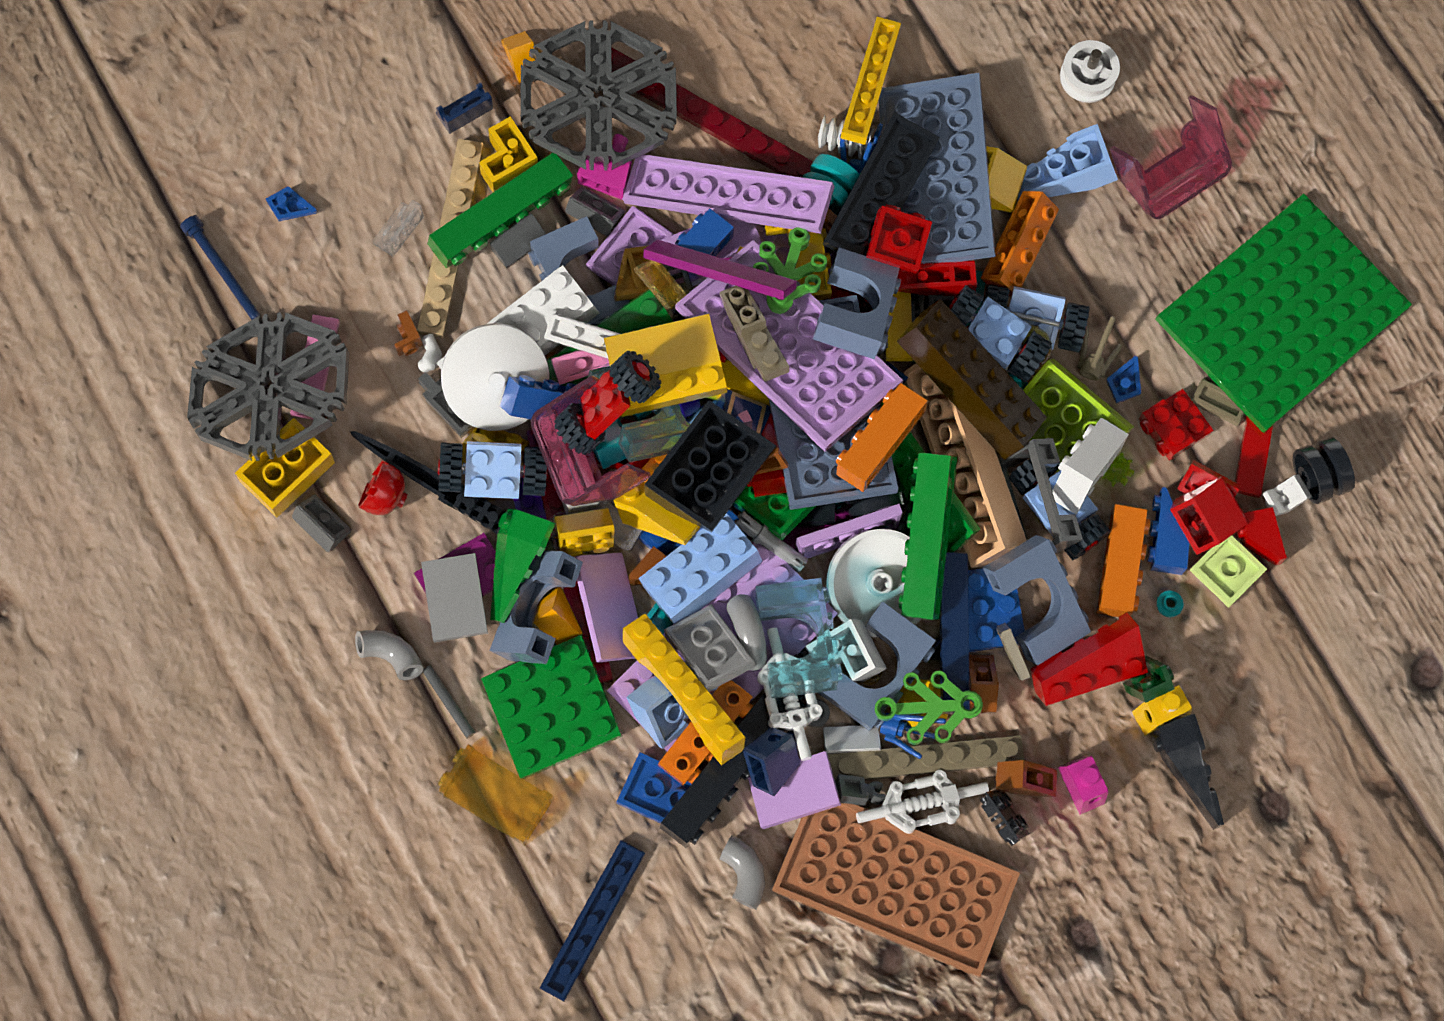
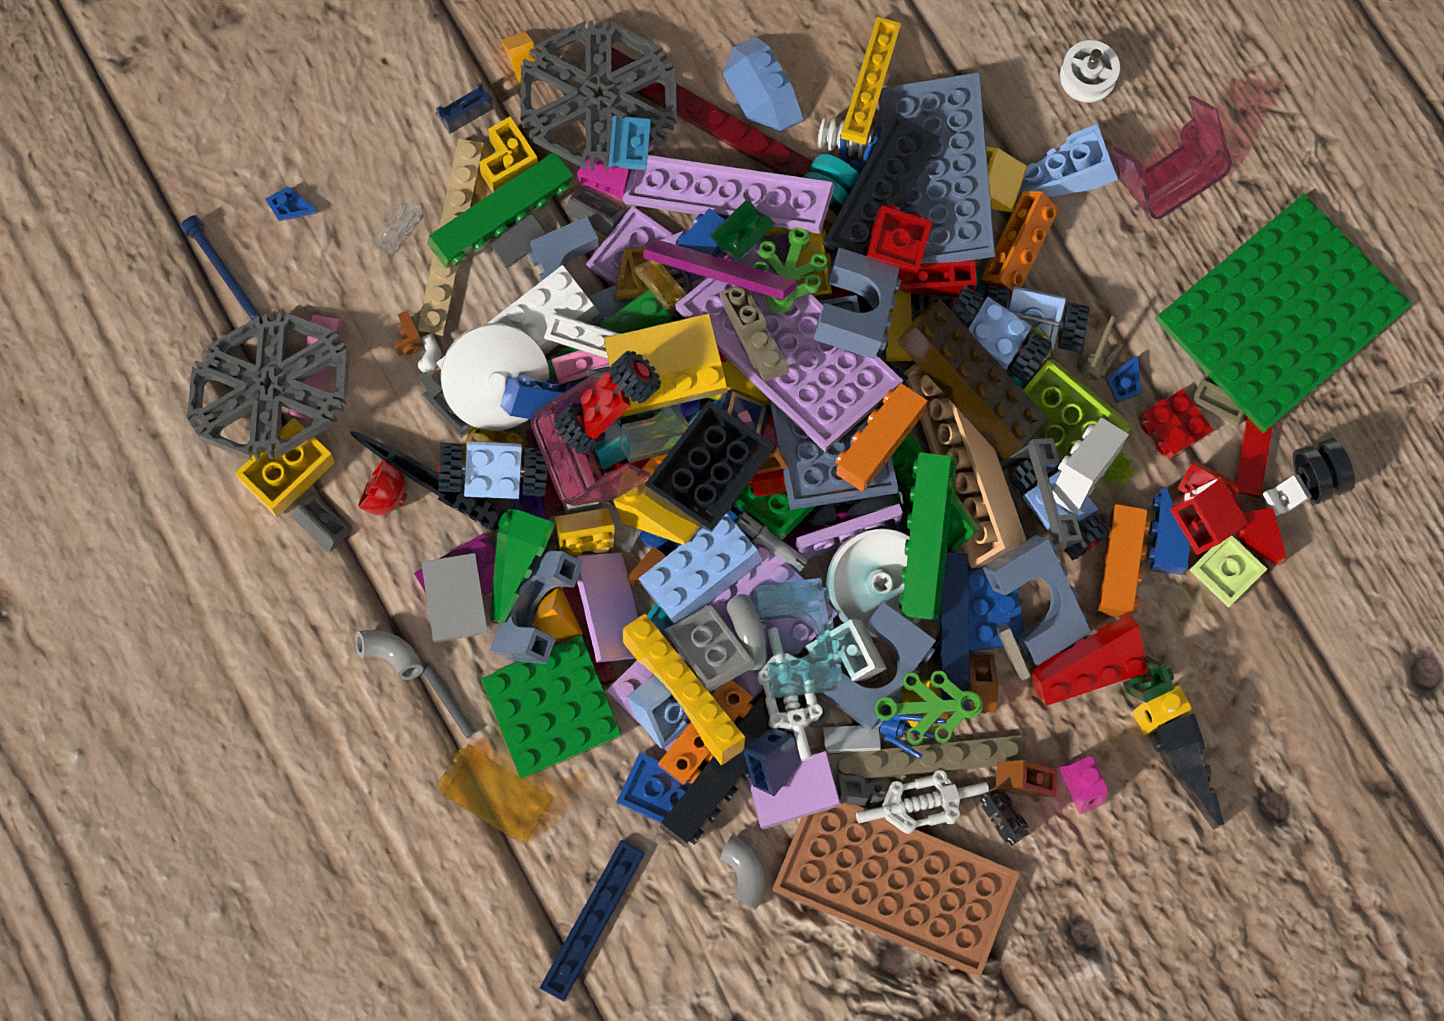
teal plate [1156,591,1184,618] -> none
none -> dark azure plate [609,116,651,170]
none -> dark green bracket [710,200,775,261]
none -> medium blue wedge [723,36,804,132]

